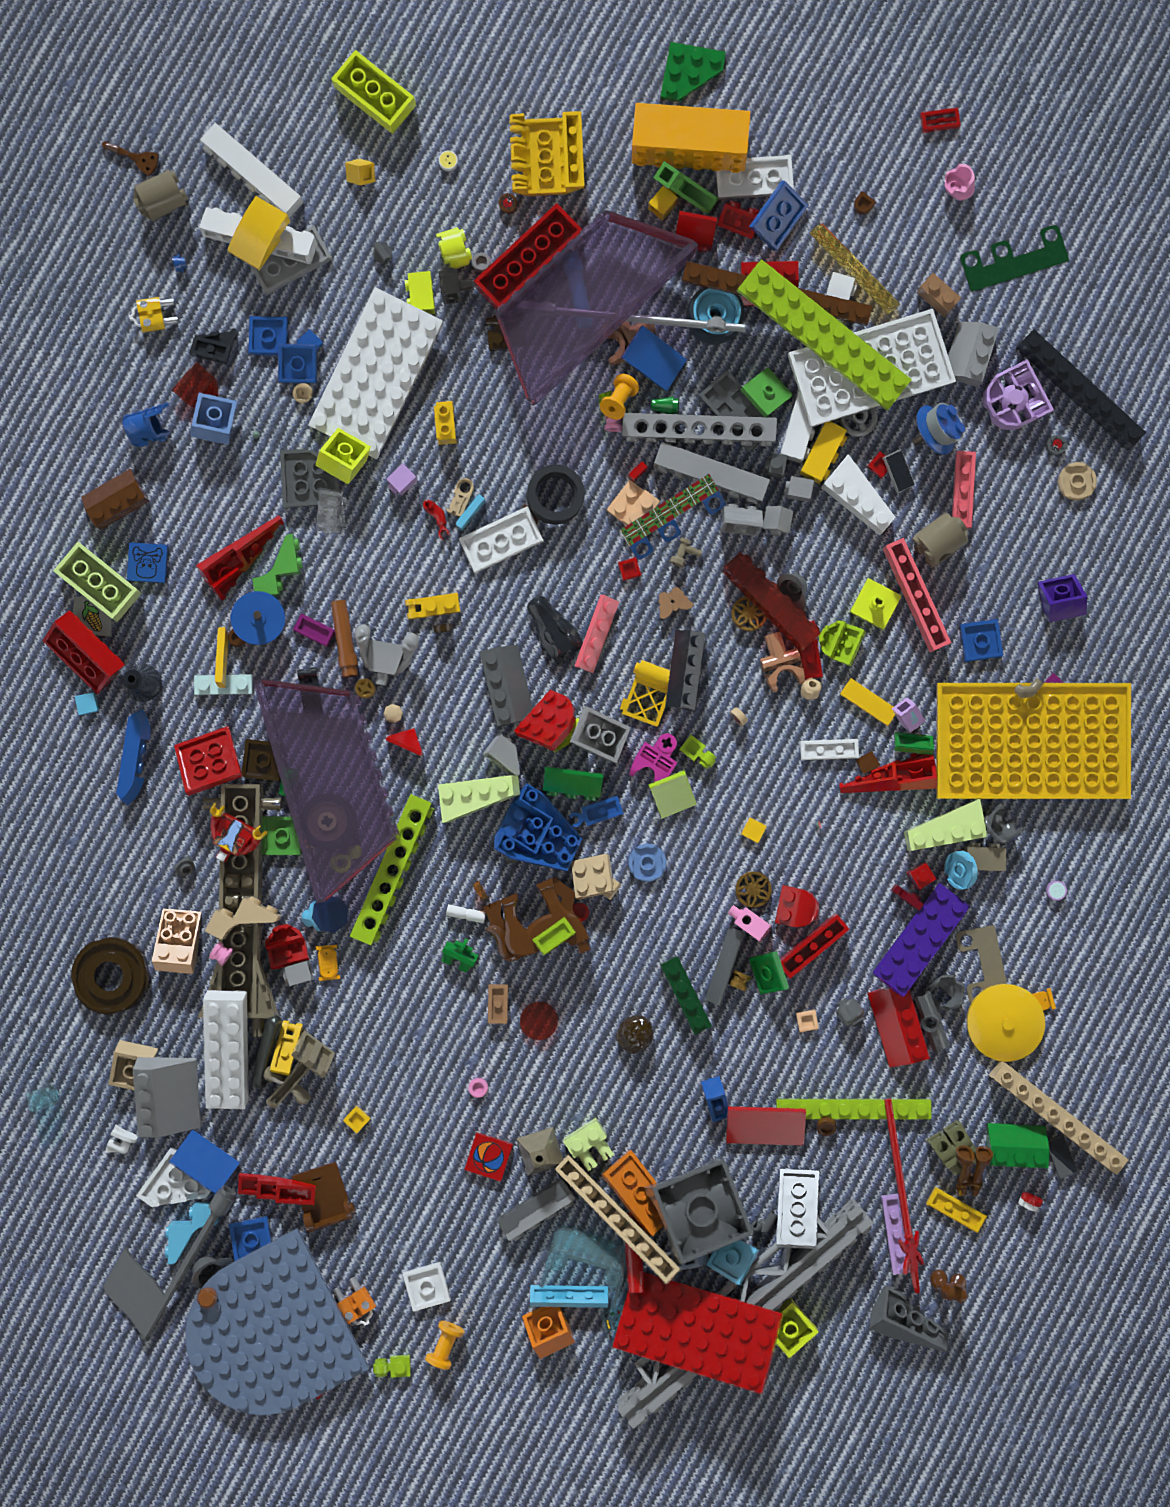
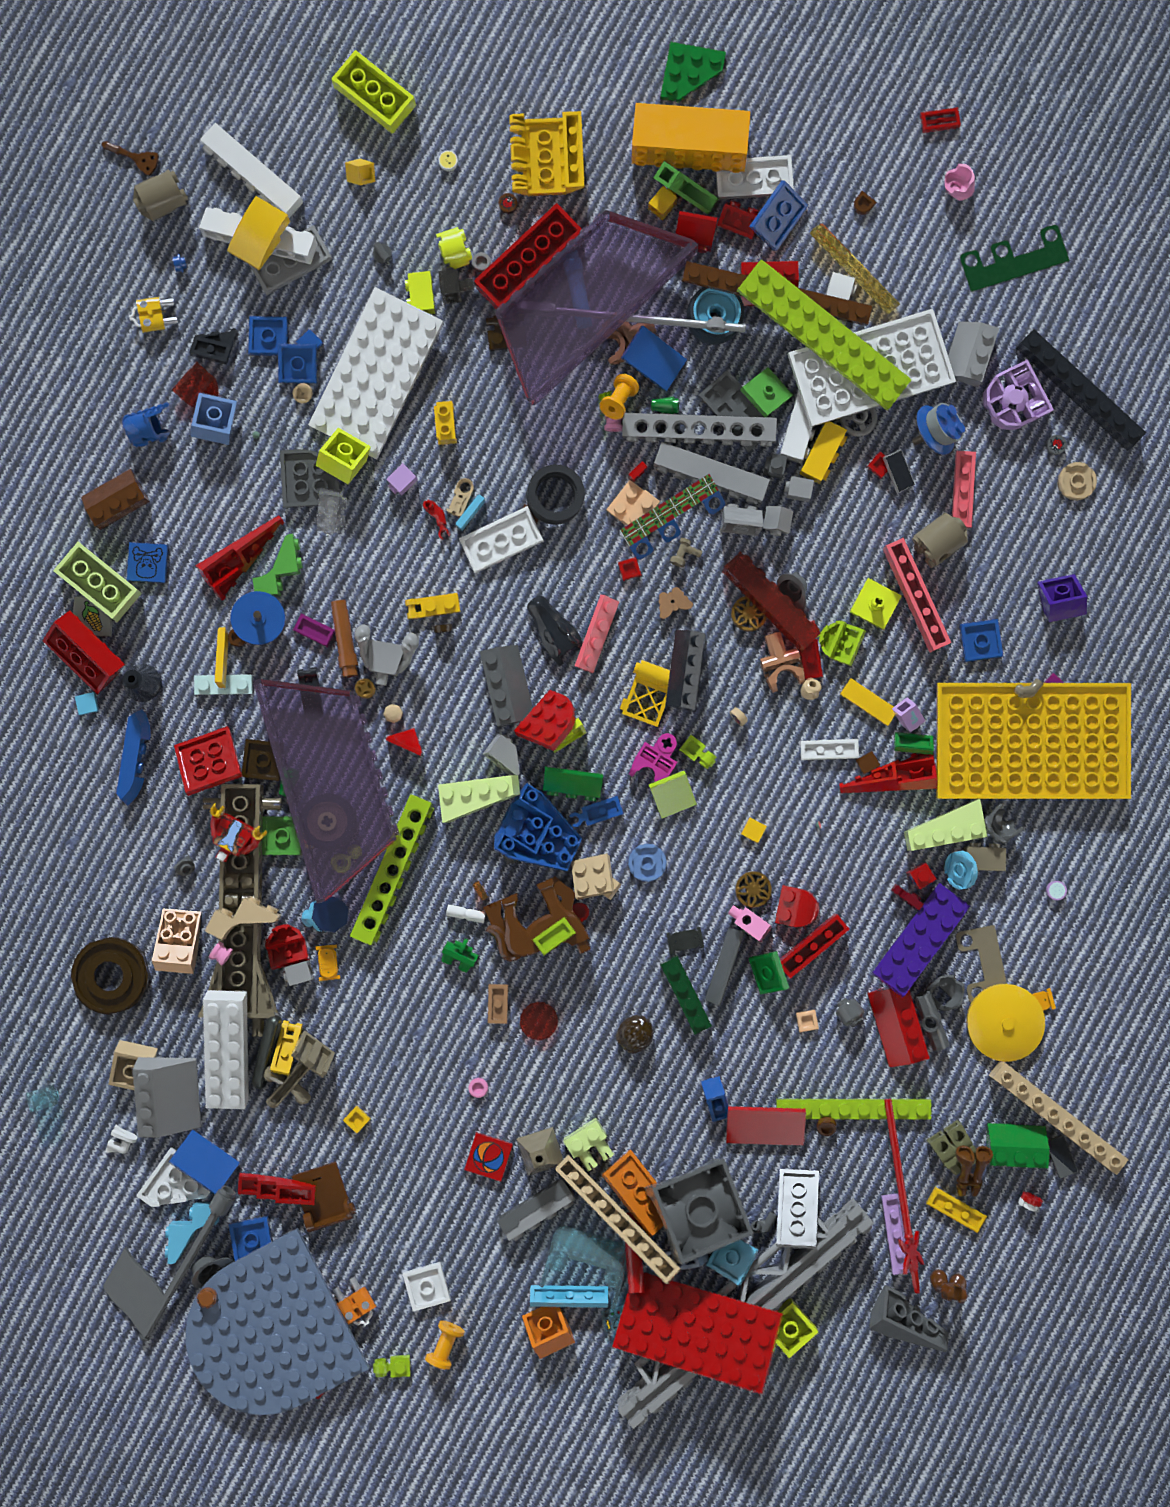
light grey slope [570,706,631,763] -> none
pearl gold wheel [728,970,752,992] -> none
white wedge [821,454,895,535] -> none
medium nougat brick [917,273,961,318] -> none
none -> pearl dark grey piece [666,927,704,954]

